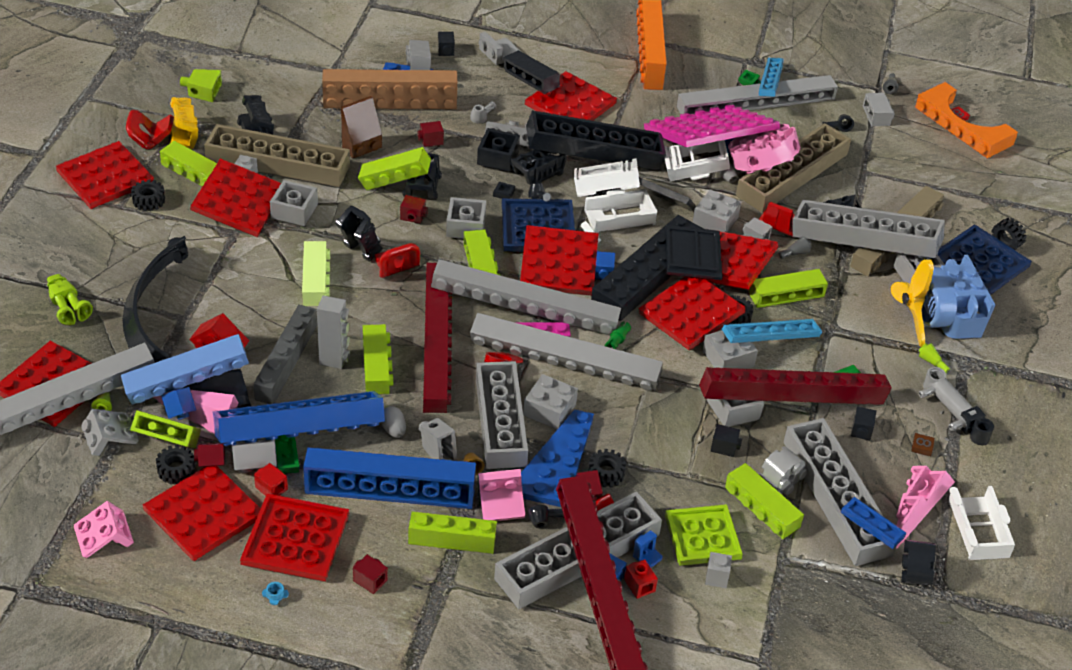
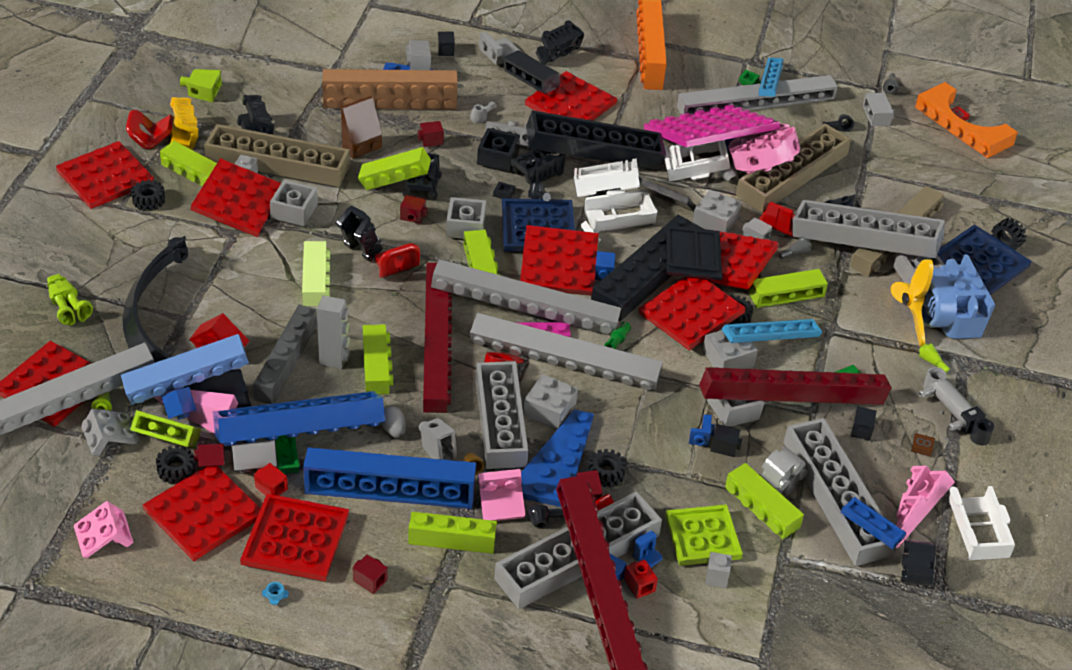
none -> black piece [536,20,584,65]
none -> blue bracket [689,415,715,446]

